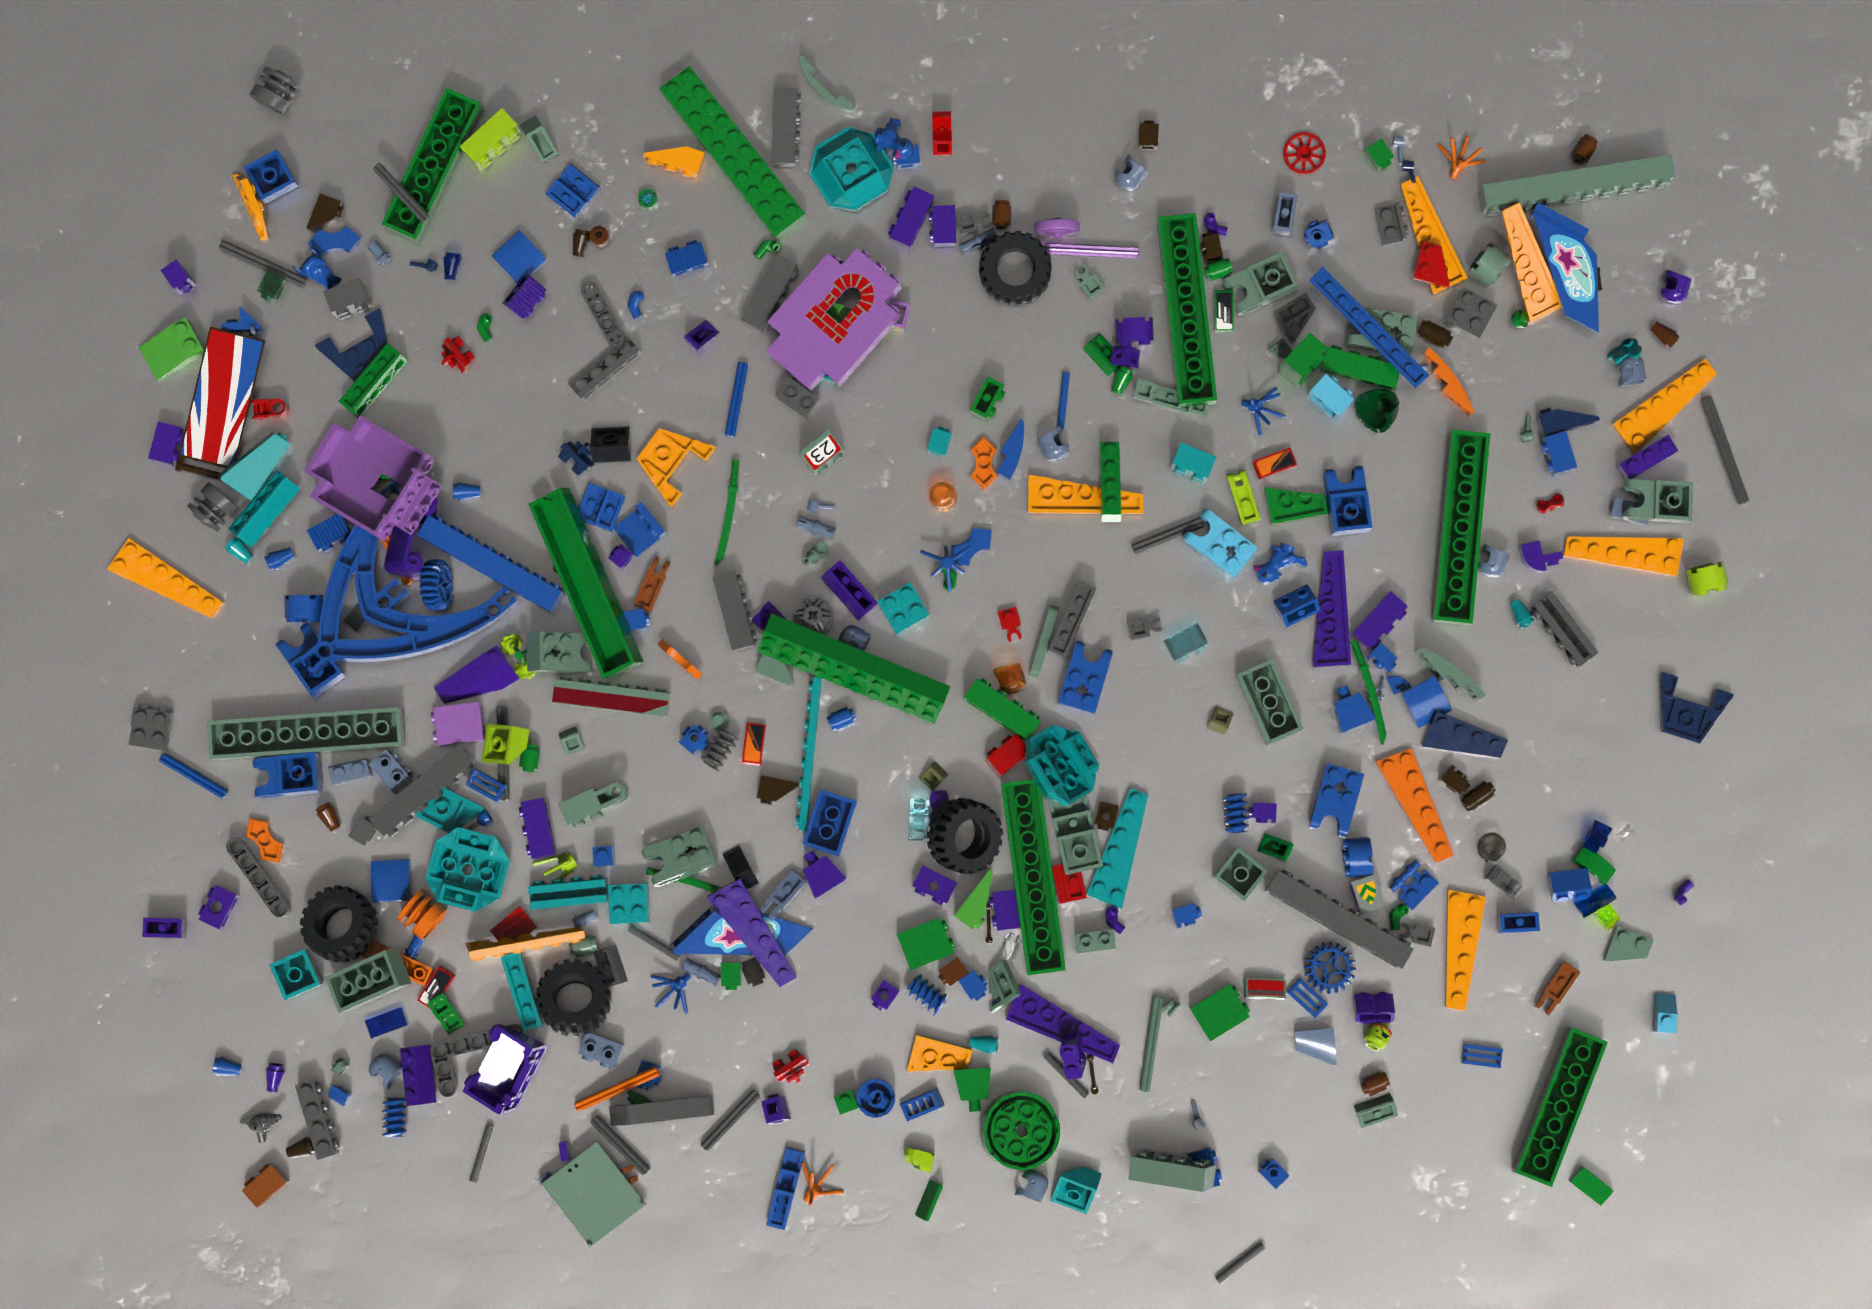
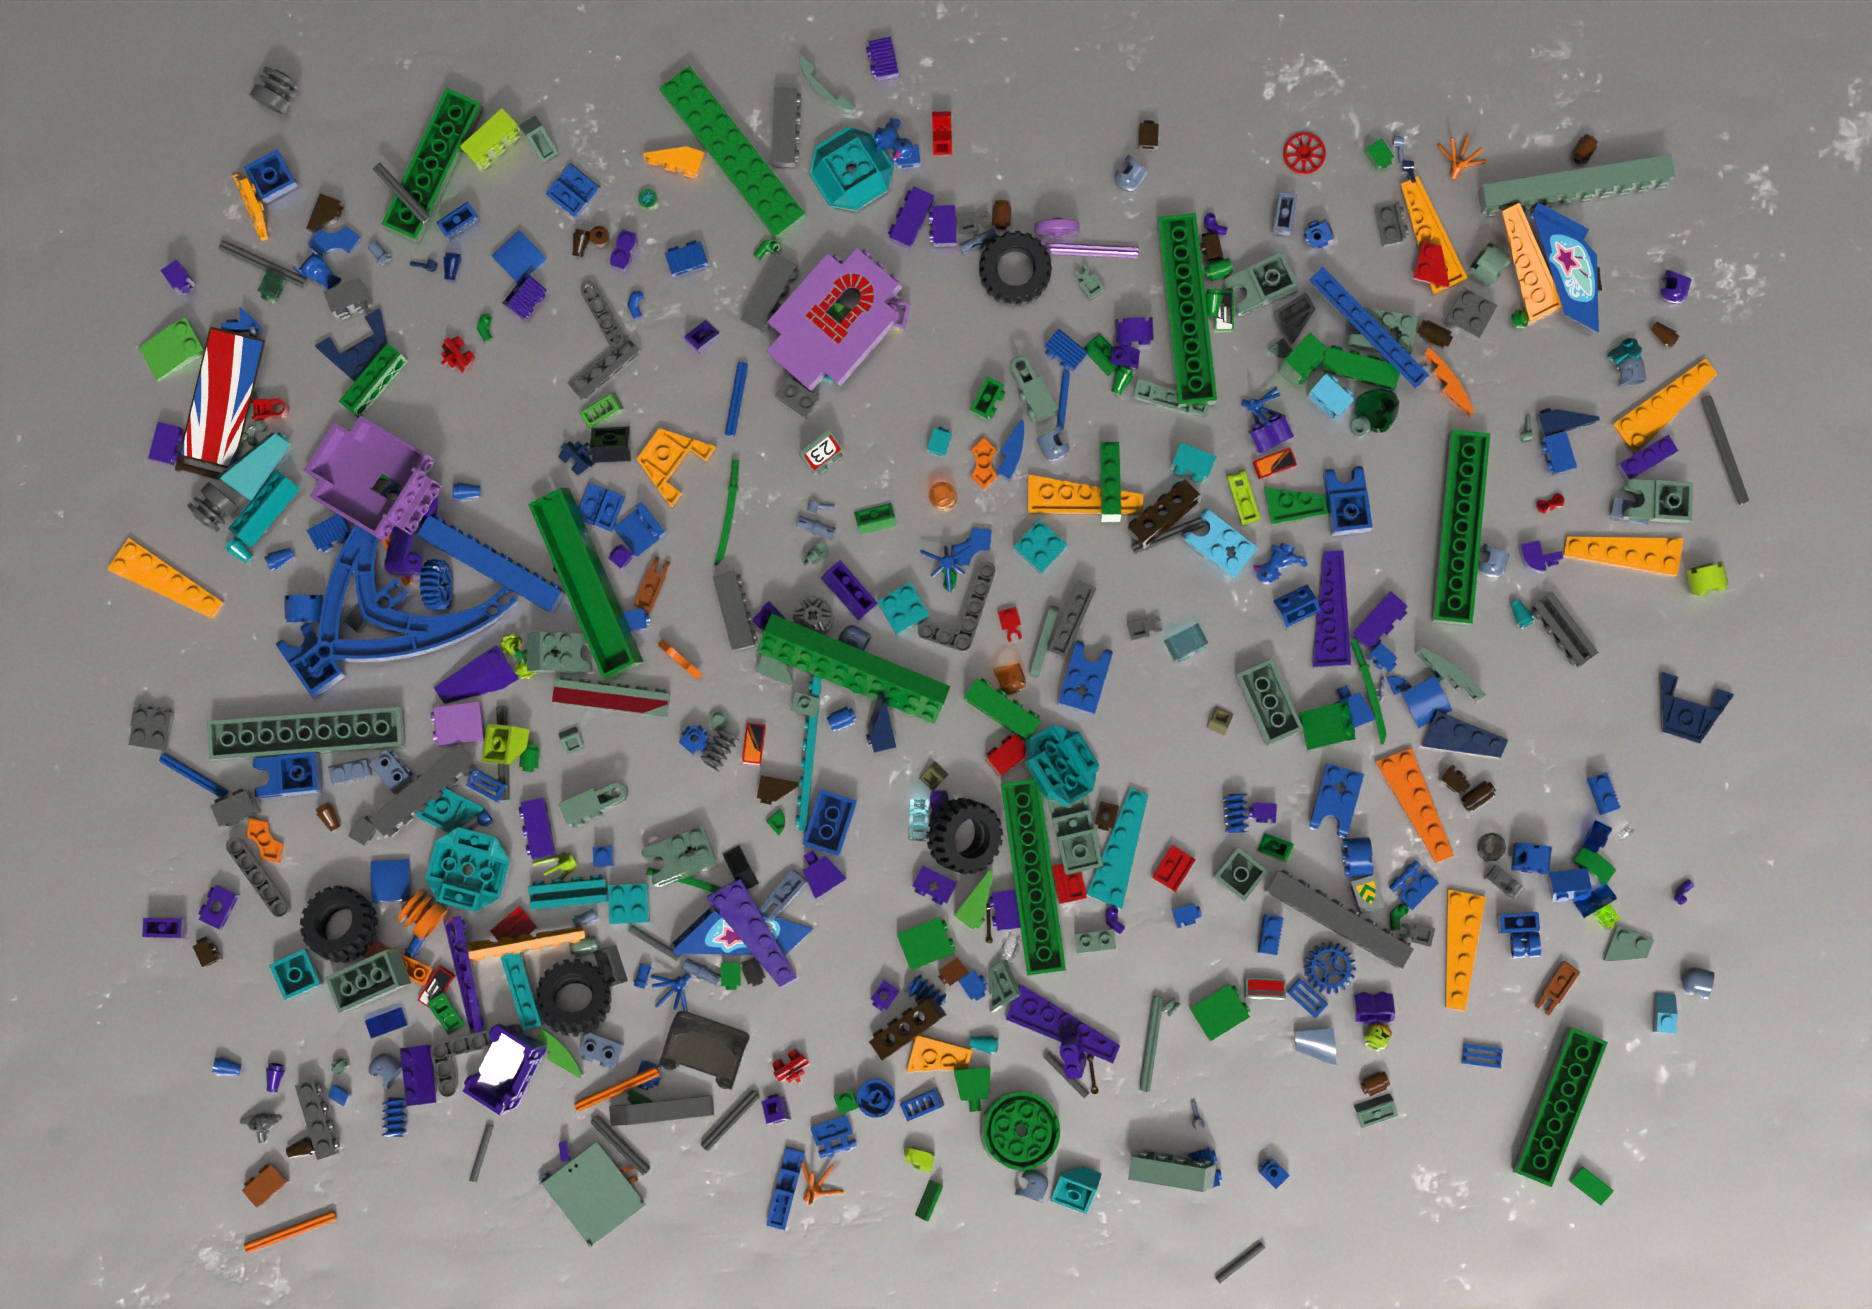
none -> dark brown brick [193,936,223,967]
none -> dark grey brick [210,789,261,828]
none -> sand green piece [242,421,266,446]
none -> orange axle [244,1211,337,1253]
none -> blue brick [436,201,480,241]
none -> dark purple wing [443,916,484,1034]
none -> bright green slope [536,1029,584,1078]
none -> bright green slope [580,393,624,428]
none -> dark purple brick [610,229,638,273]
none -> blue pin [633,963,652,989]
none -> clear smoke windscreen [659,1011,750,1090]
none -> green tile [766,809,785,836]
none -> sand green bracket [791,692,820,717]
none -> blue plate [810,1115,857,1158]
none -> green slope [854,503,897,535]
none -> dark purple brick [866,37,899,81]
none -> dark blue slope [866,692,896,752]
none -> dark brown brick [869,996,947,1061]
none -> dark grey beam [918,561,995,653]
none -> sand green brick [1010,356,1058,425]
none -> teal brick [1013,519,1068,575]
none -> blue brick [1044,329,1088,372]
none -> dark brown brick [1128,479,1201,549]
none -> red plate [1152,845,1196,892]
none -> green cone [1205,289,1223,316]
none -> dark purple brick [1248,413,1294,453]
none -> blue brick [1258,914,1284,956]
none -> green brick [1299,702,1356,750]
none -> sand green tile [1351,416,1371,436]
none -> blue wheel [1510,932,1541,958]
none -> blue brick [1511,843,1552,874]
none -> blue brick [1587,772,1621,815]
none -> sand blue helmet [1682,967,1714,999]

